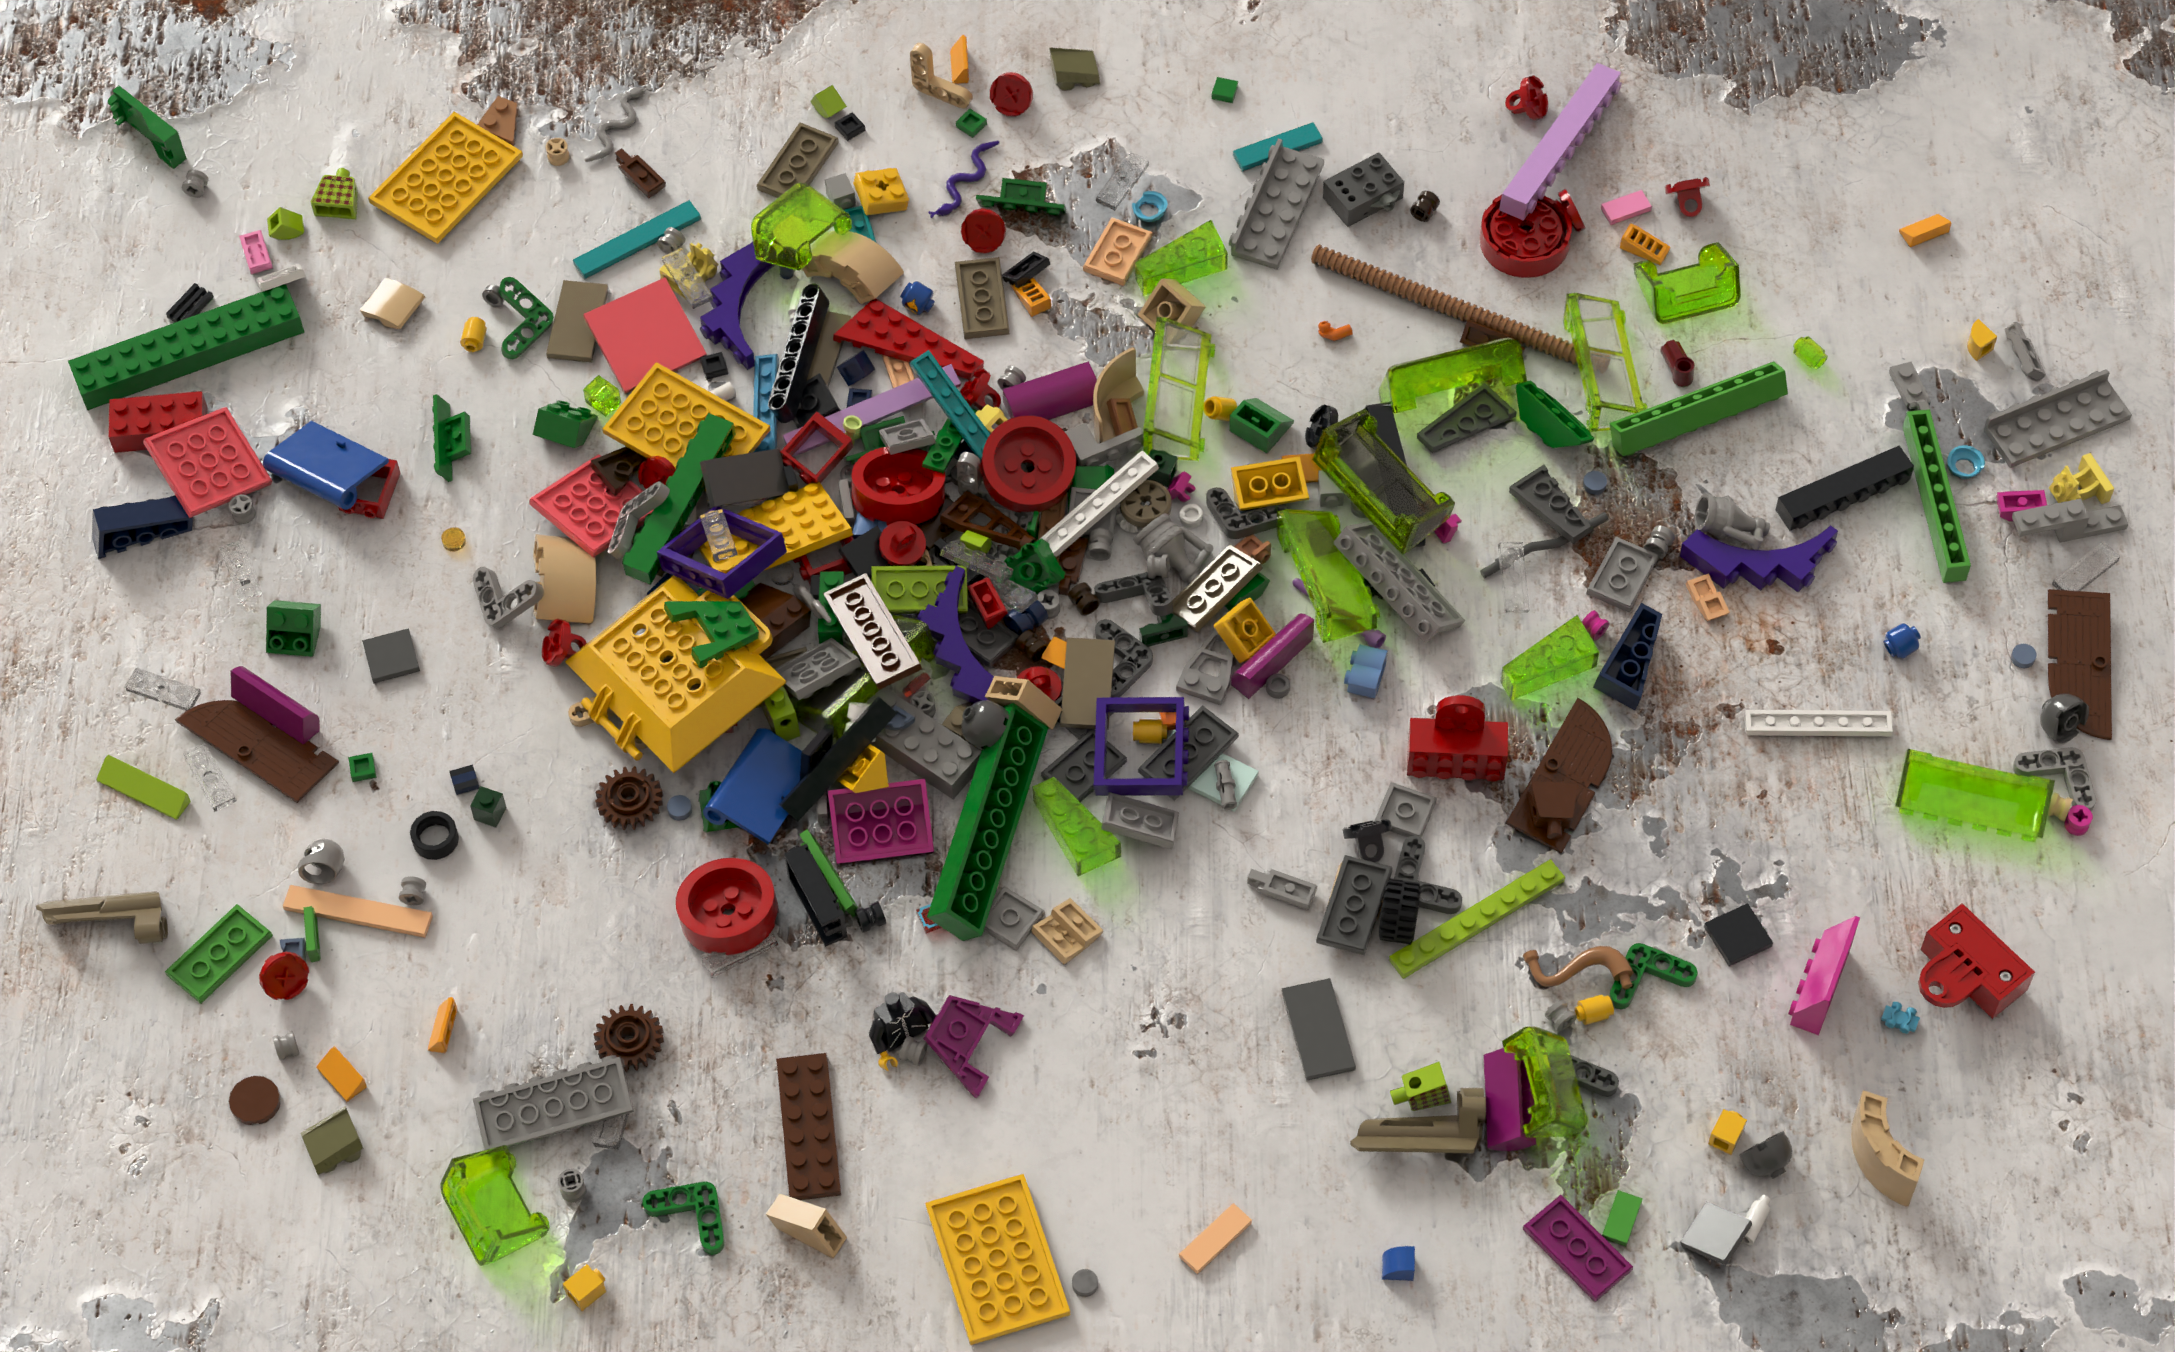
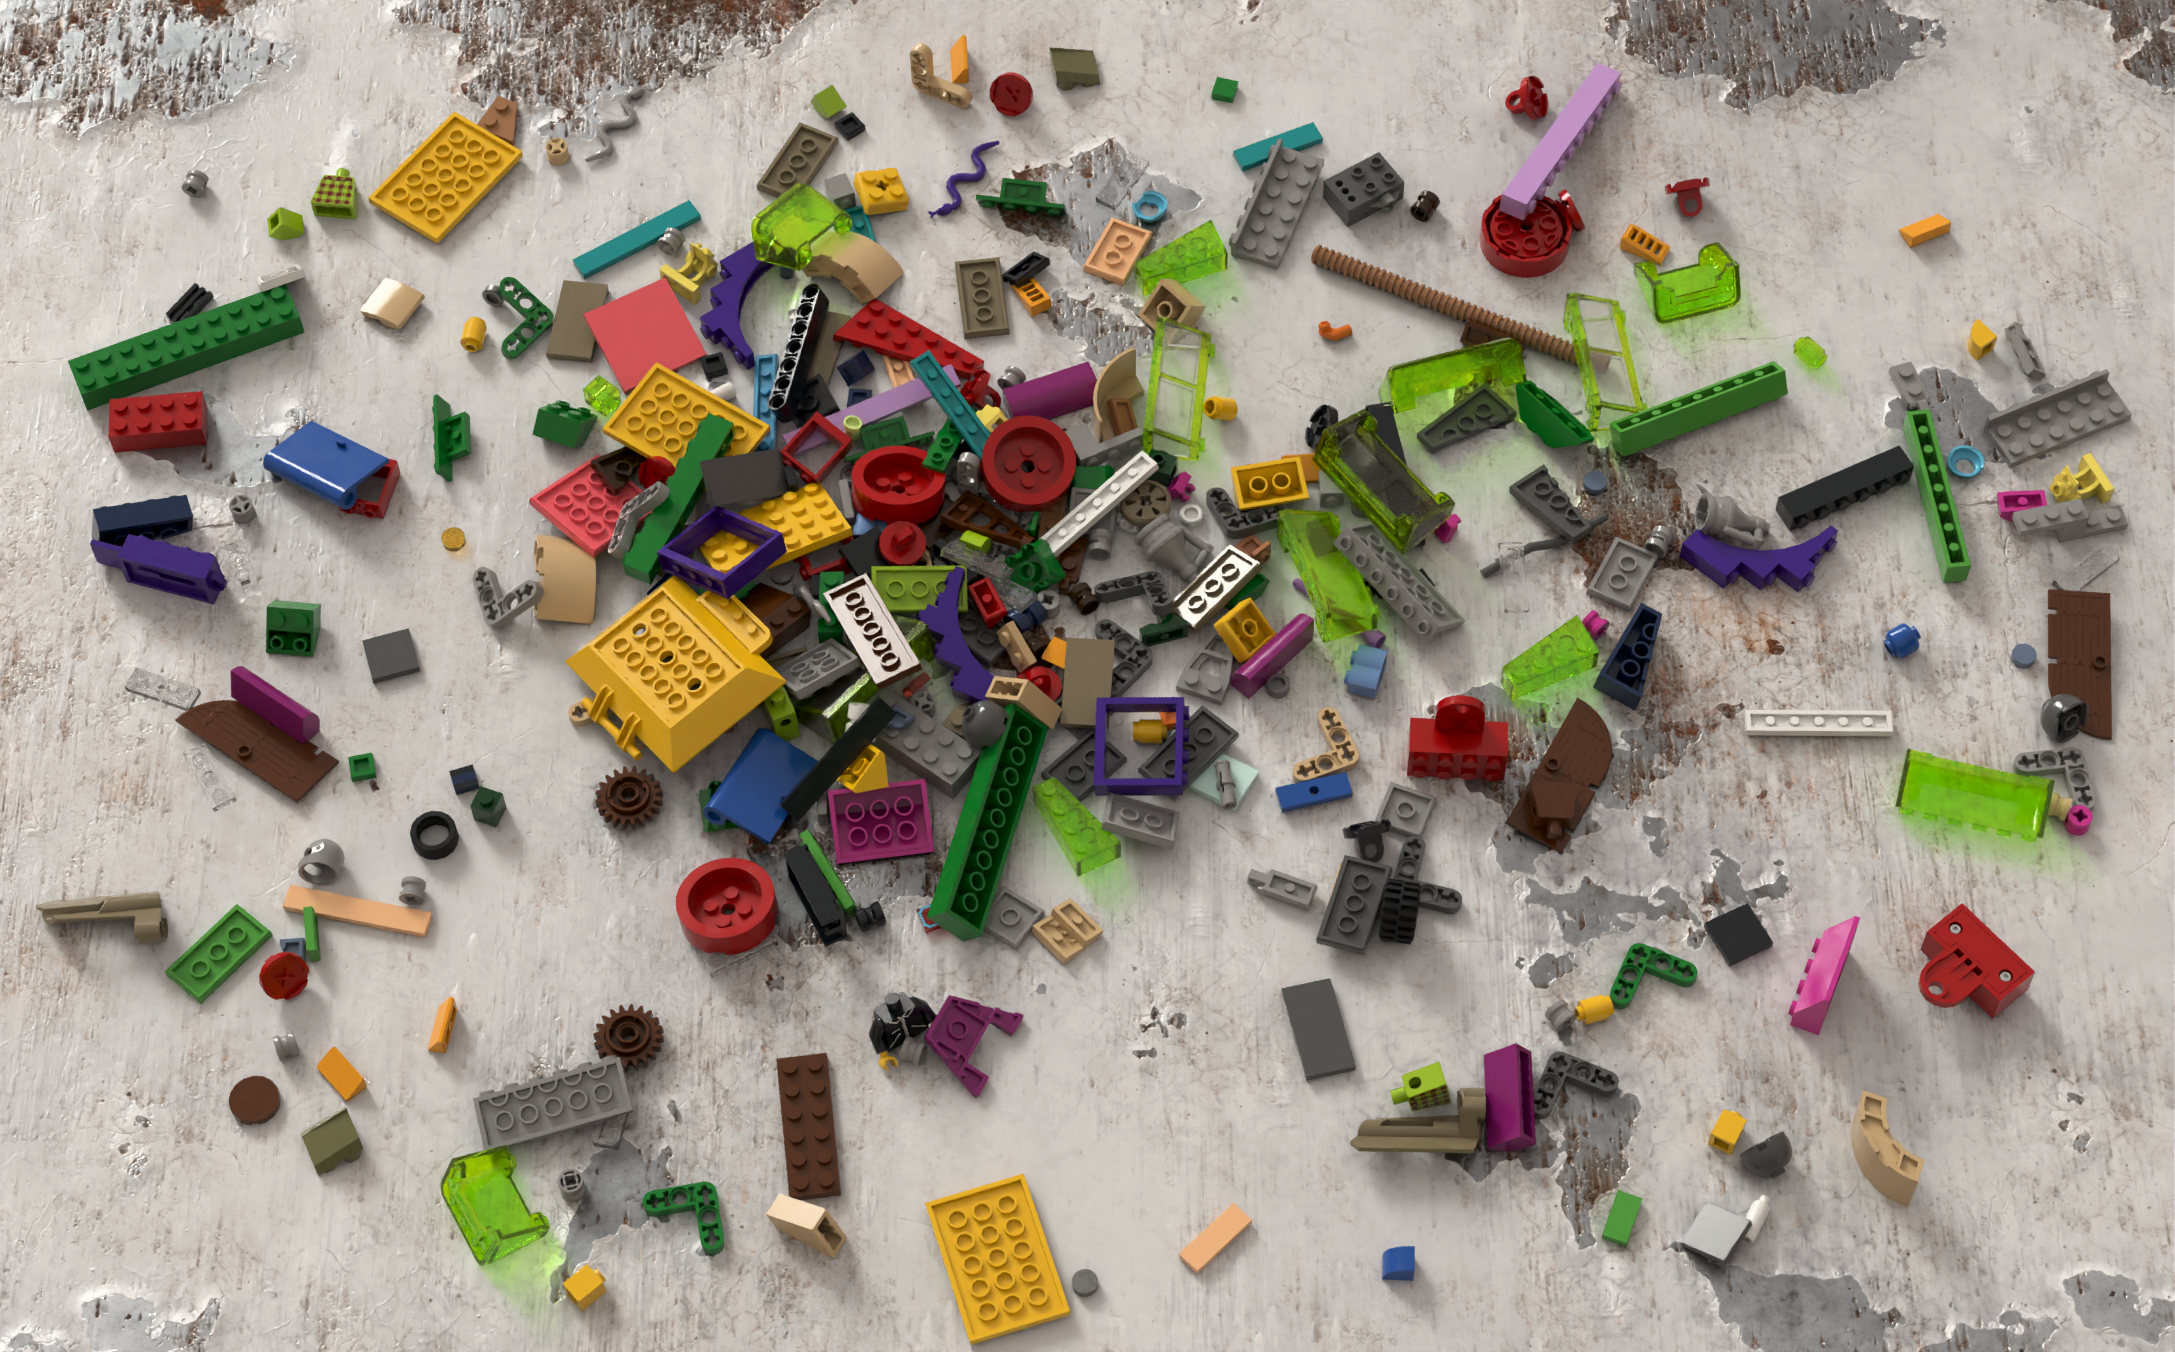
lime slope [96,755,191,820] -> none
green piece [108,86,187,169] -> none
coral tile [143,407,272,518] -> none
bright pink plate [239,230,273,274] -> none
red tile [542,619,587,667] -> none
reddish brown hinge [615,148,666,198] -> none
clear tile [662,248,713,309] -> none
green wing [664,601,759,668] -> none
sand blue tile [667,795,692,821] -> none
clear plate [700,509,738,562] -> none
black tile [800,723,834,781] -> none
light grey tile [879,419,935,455] -> none
blue head [900,281,935,315] -> none
green tile [956,108,987,138] -> none
red tile [961,208,1006,254] -> none
light grey wheel [1147,554,1170,579] -> none
green slope [1229,398,1294,454] -> none
lime plate [1389,859,1565,979] -> none
clear neon green windscreen [1502,1026,1588,1138] -> none
medium nougat animal [1523,946,1633,989] -> none
magenta tile [1523,1194,1633,1302] -> none
bright pink tile [1601,190,1652,225] -> none
dark red piece [1660,339,1695,387] -> none
light nougat slope [1685,573,1730,622] -> none
medium azure piece [1881,1002,1920,1034] -> none
none -> dark purple piece [90,534,227,604]
none -> tan plate [996,621,1037,673]
none -> blue tile [1275,772,1353,812]
none -> tan beam [1292,707,1359,783]

